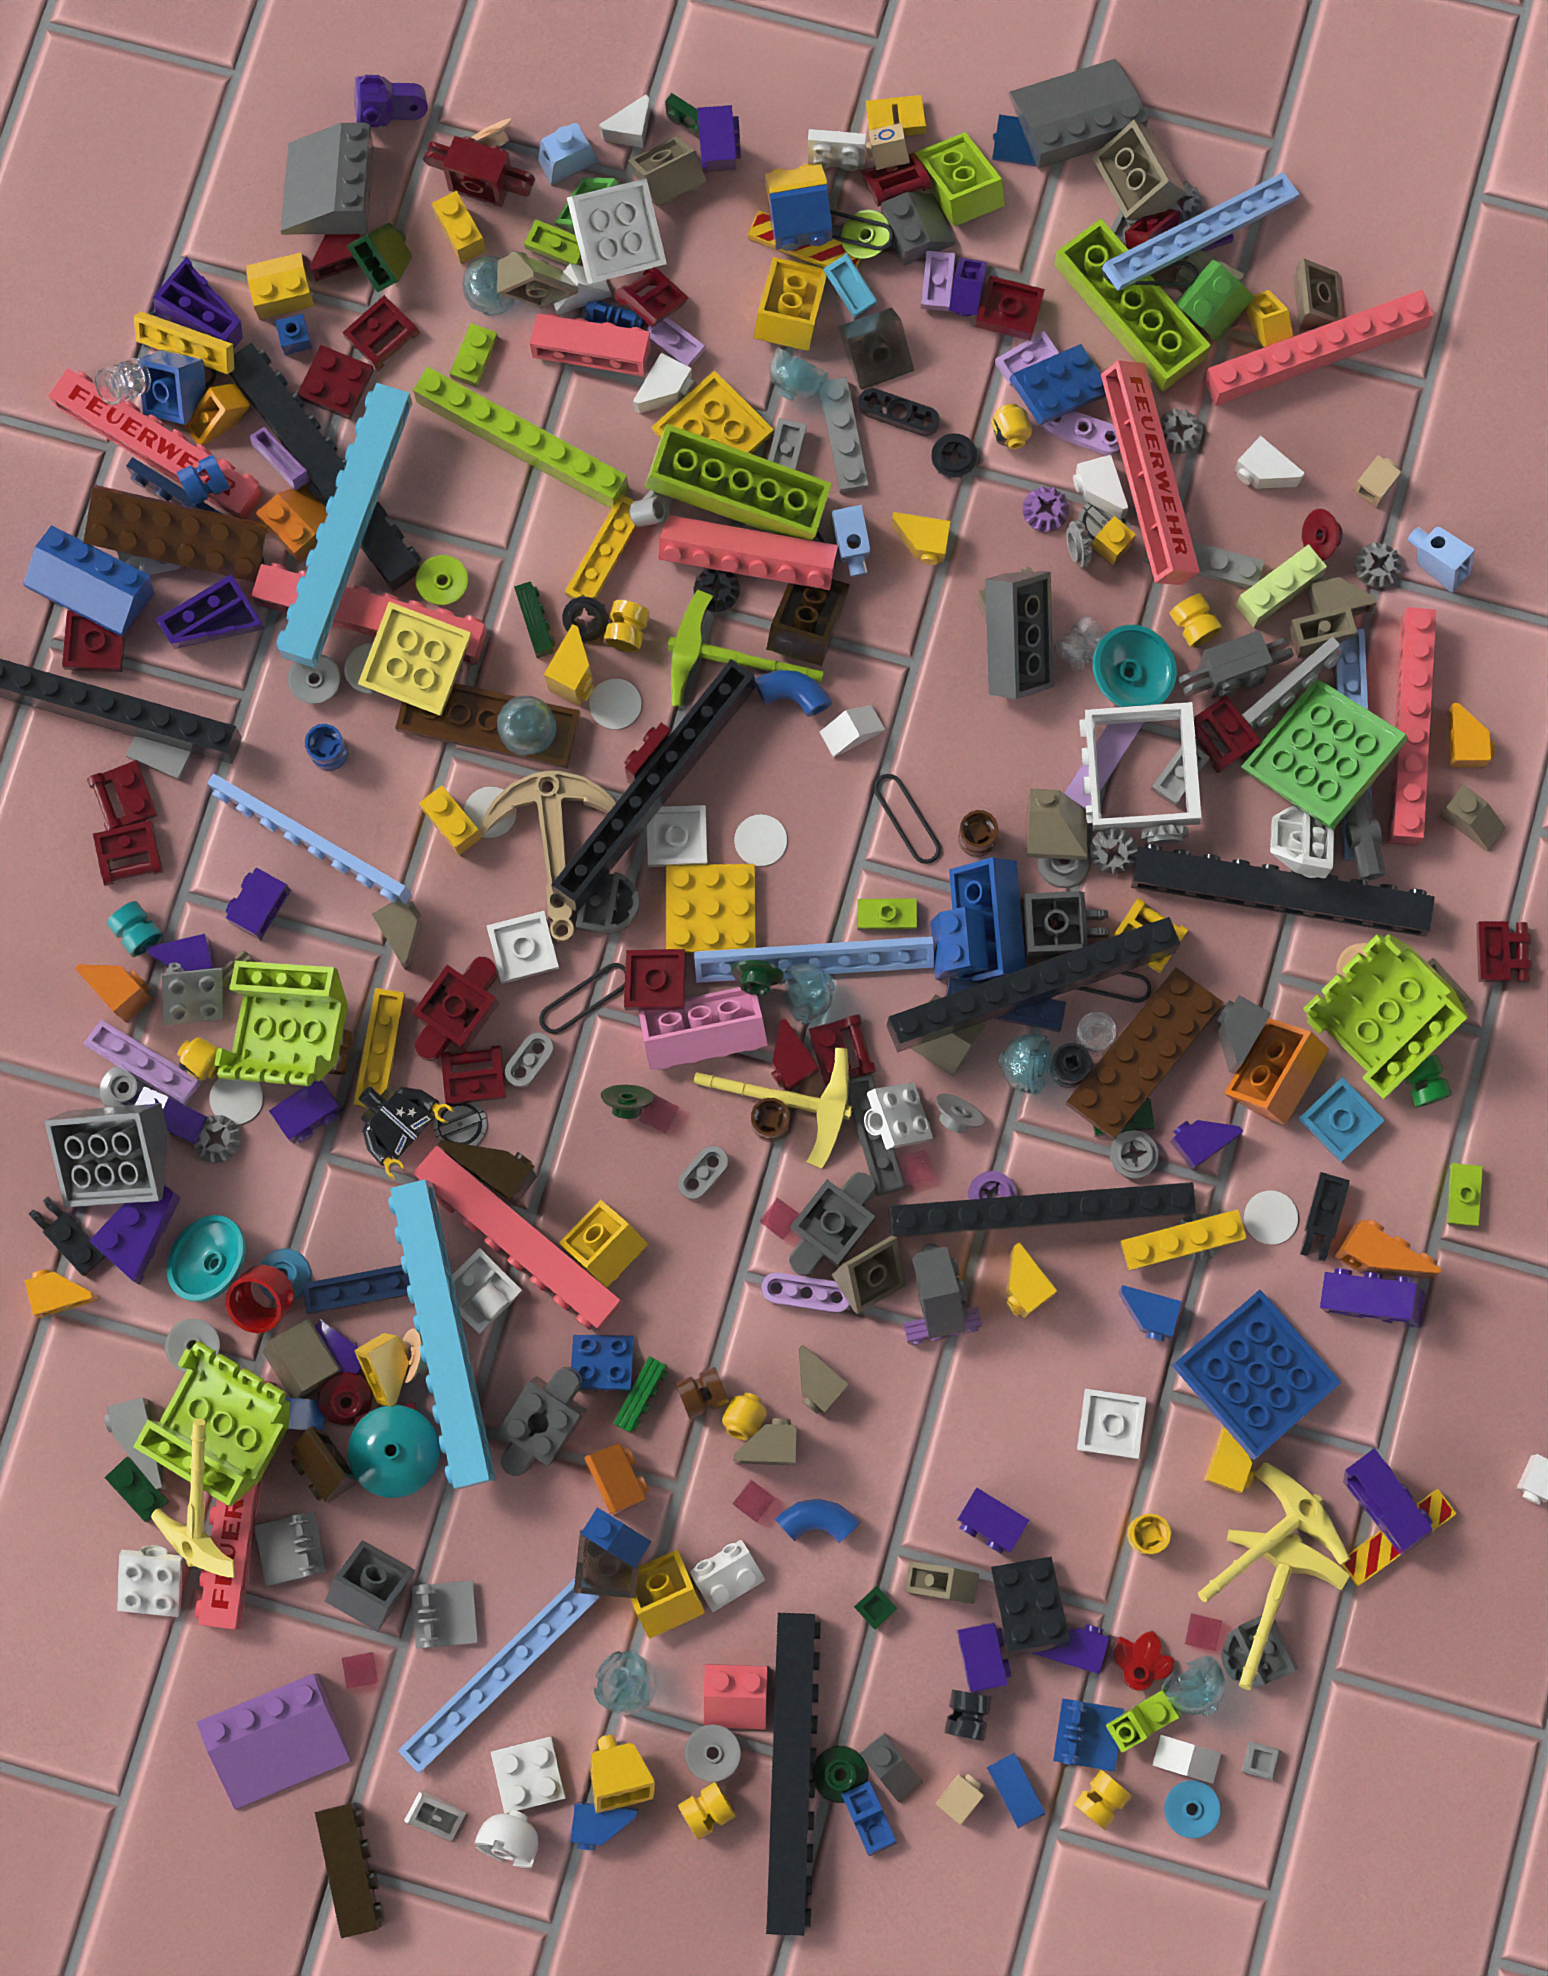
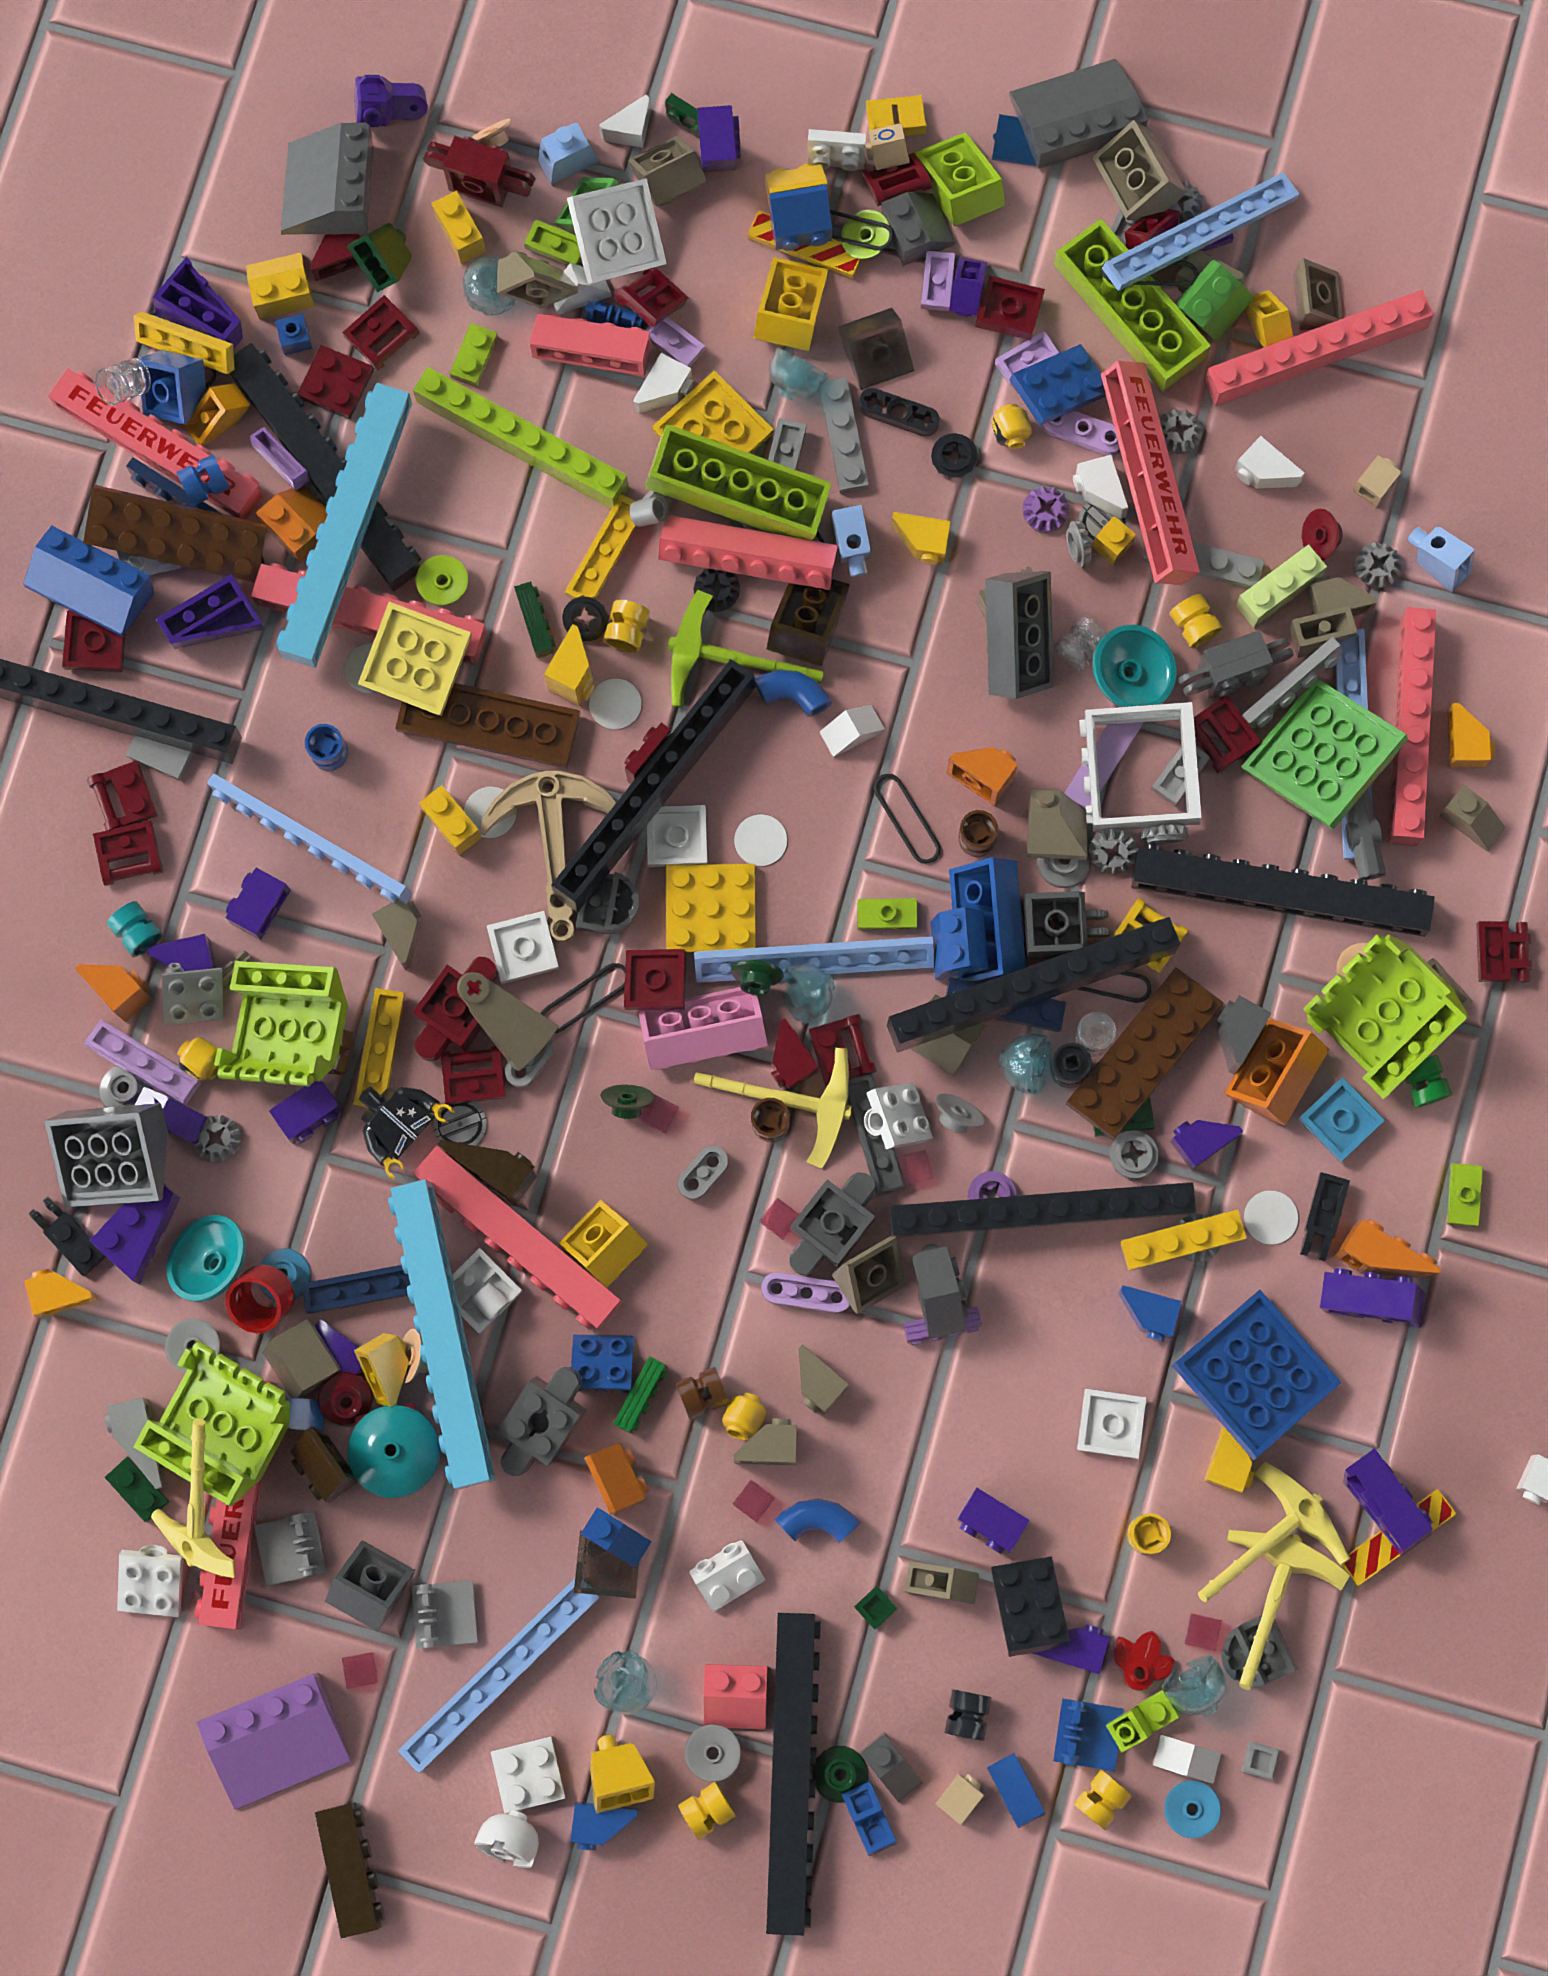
white sticker [210,1078,263,1125] -> none
light grey piece [288,654,340,704] -> none
white slope [404,1790,466,1841] -> none
clear light blue cylinder [497,695,556,756] -> none
yellow slope [622,1549,705,1639] -> none
medium azure tile [823,254,878,319] -> none
dark purple brick [957,1623,1012,1692] -> none
yellow slope [1005,1242,1057,1319] -> none
white wedge [1270,805,1334,878] -> none
none -> dark tan piece [457,972,559,1071]
none -> orange slope [947,747,1018,807]

